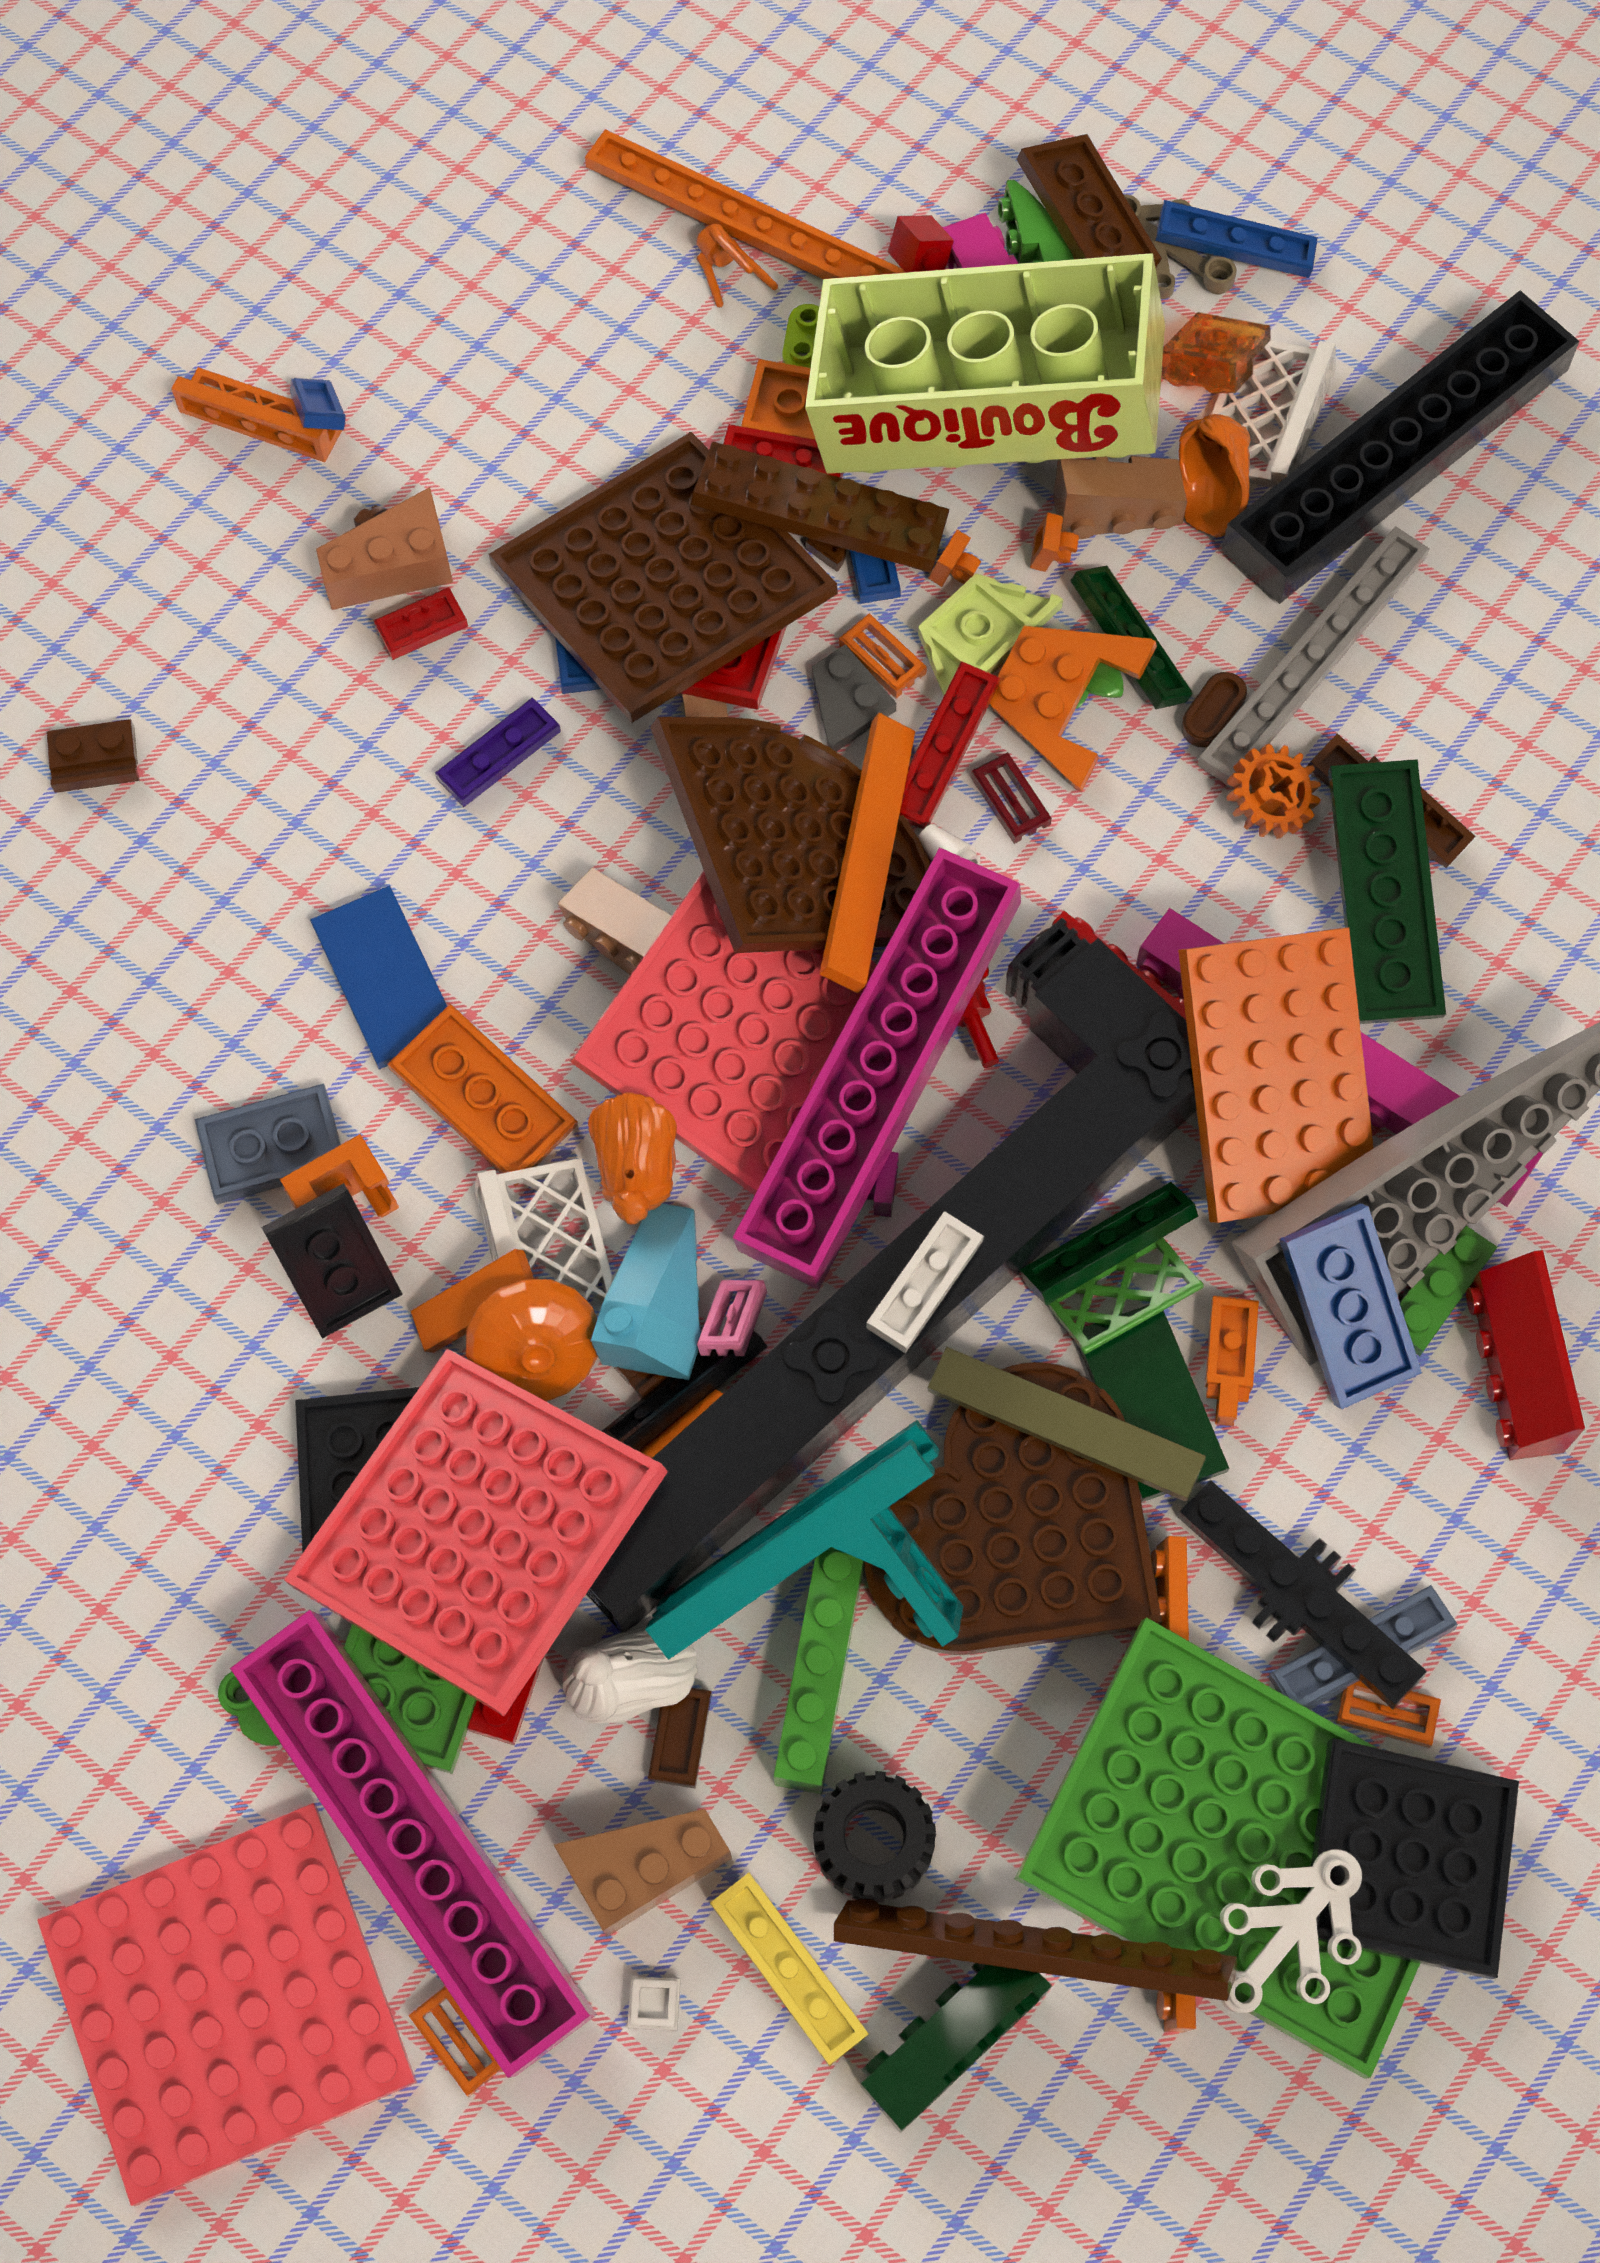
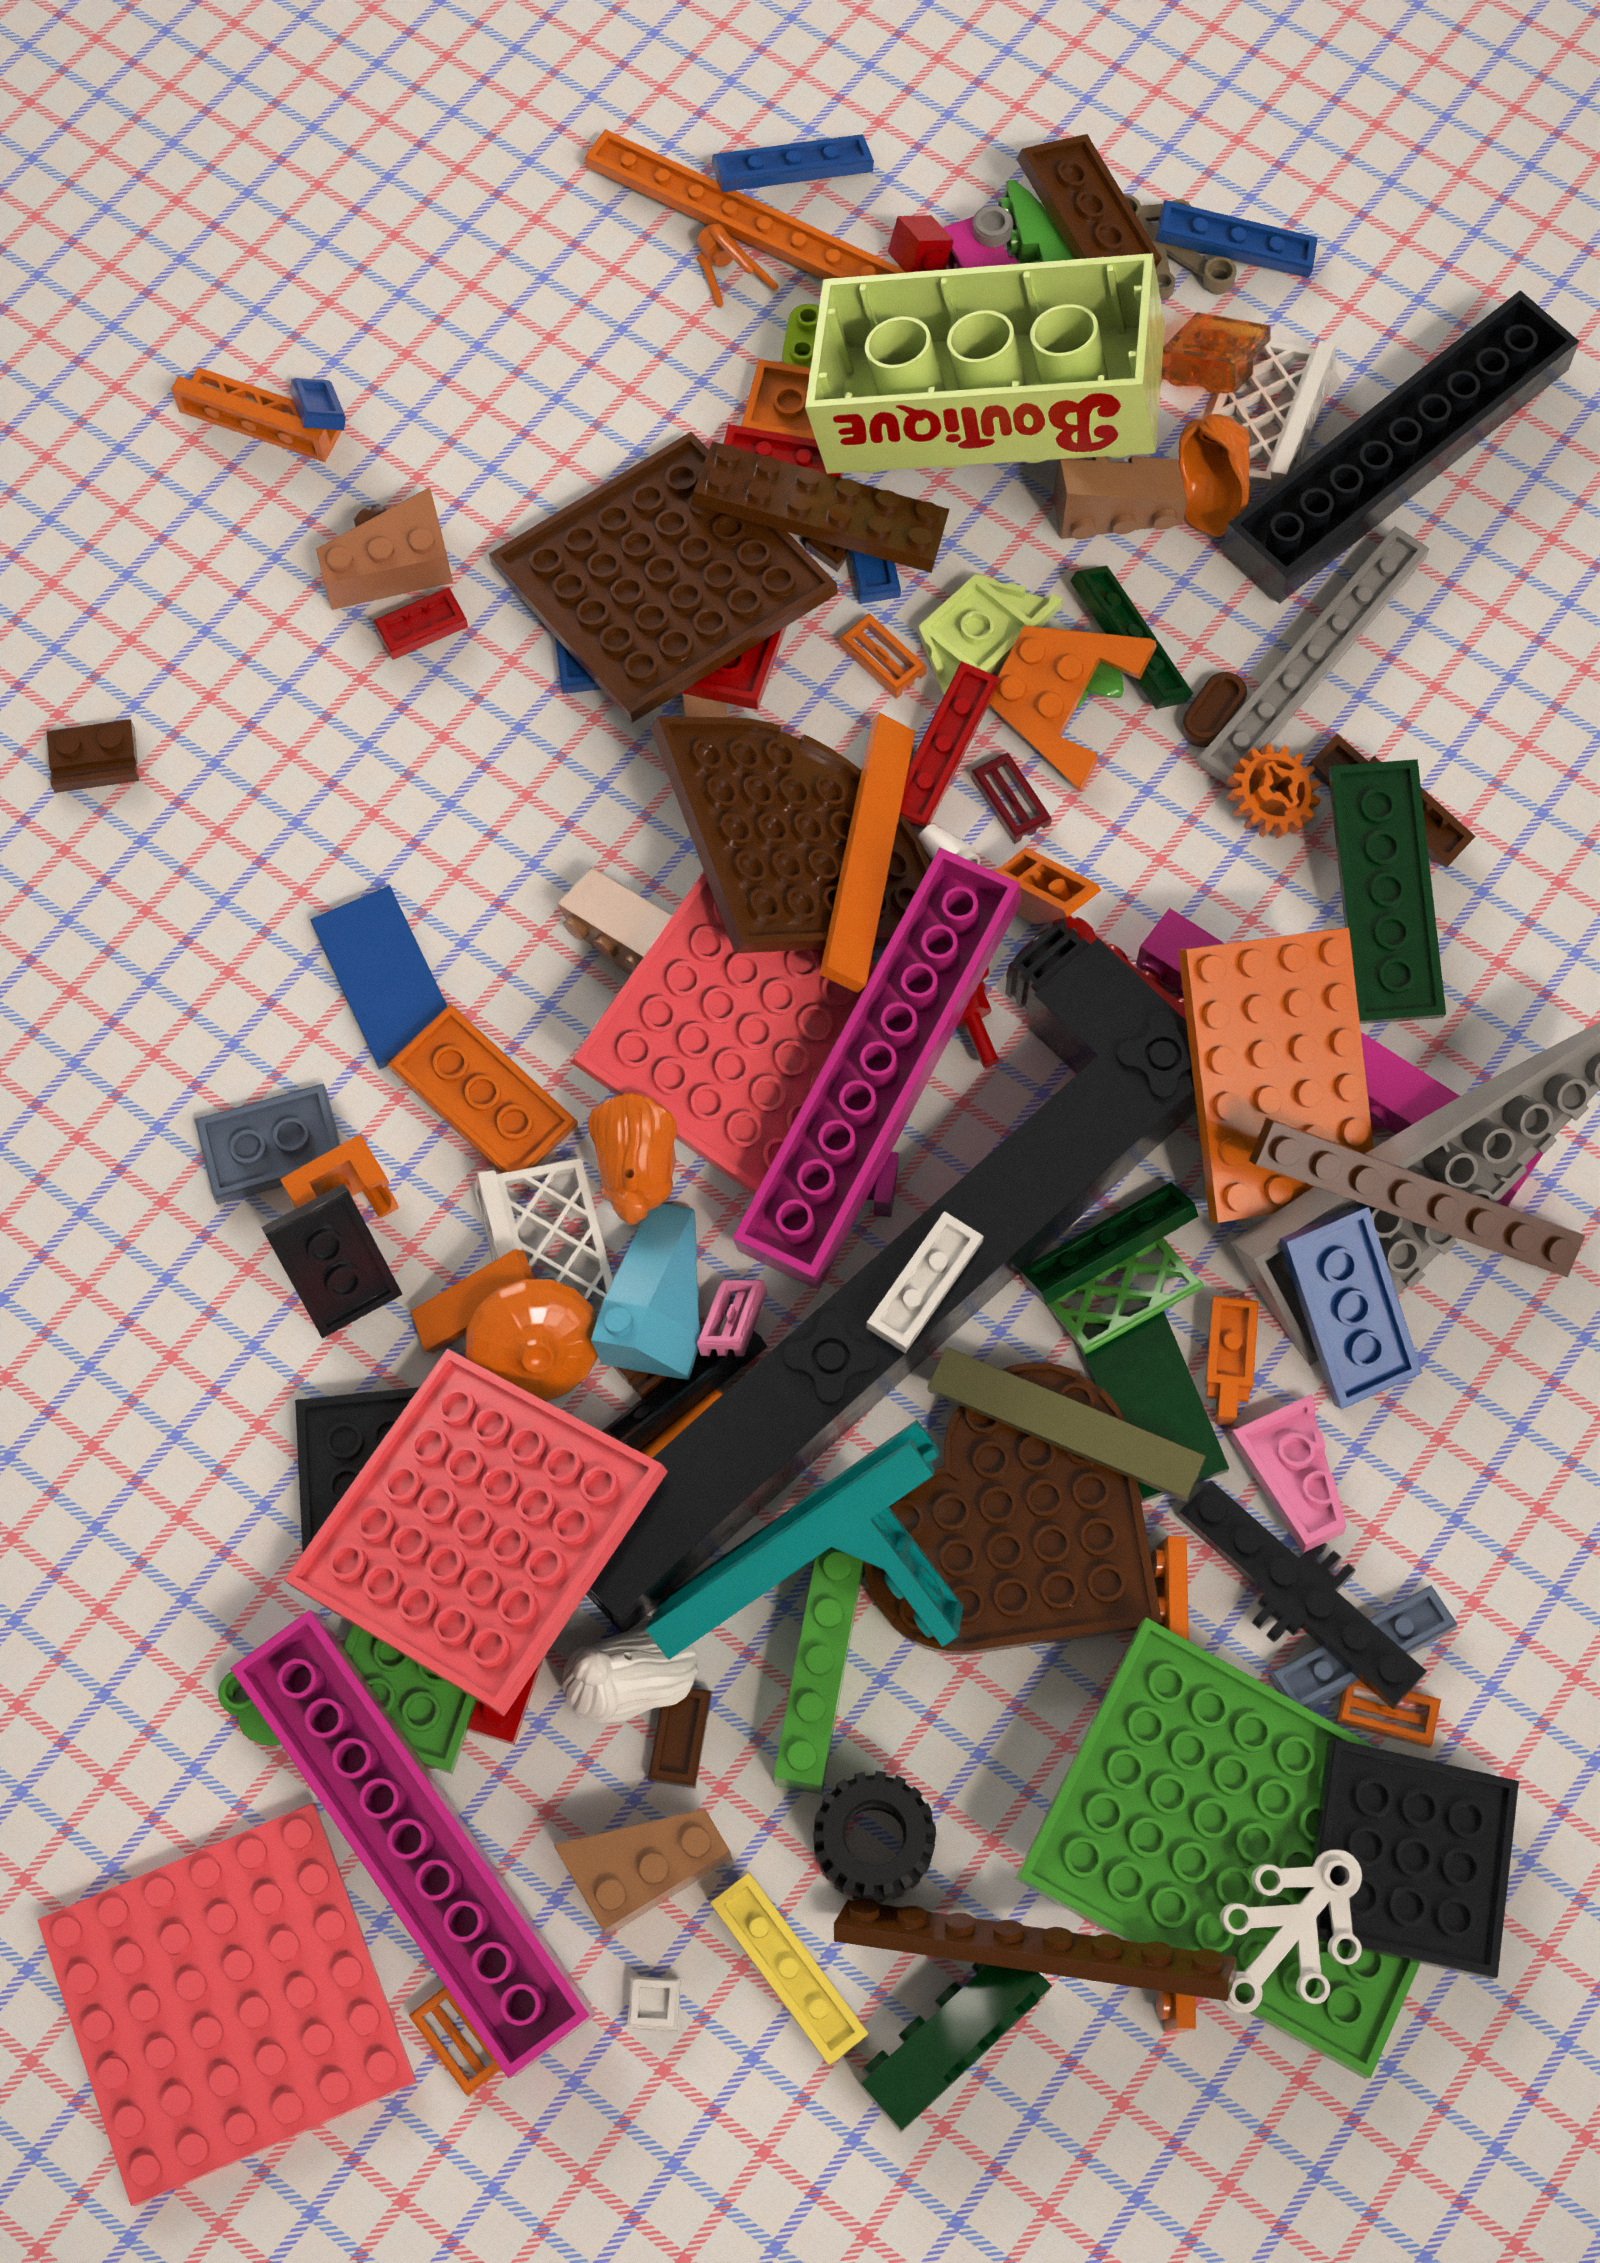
dark purple tile [435,697,561,808] -> none
dark grey wing [812,644,897,752] -> none
orange tile [928,529,981,587] -> none
orange tile [1030,512,1079,572] -> none
bright green plate [1400,1226,1497,1356] -> none
red slope [1466,1250,1585,1461] -> none
none -> blue tile [712,134,874,192]
none -> light grey tile [972,205,1013,248]
none -> orange slope [994,847,1101,925]
none -> bright pink wing [1230,1394,1346,1553]
none -> reddish brown plate [1249,1117,1585,1278]

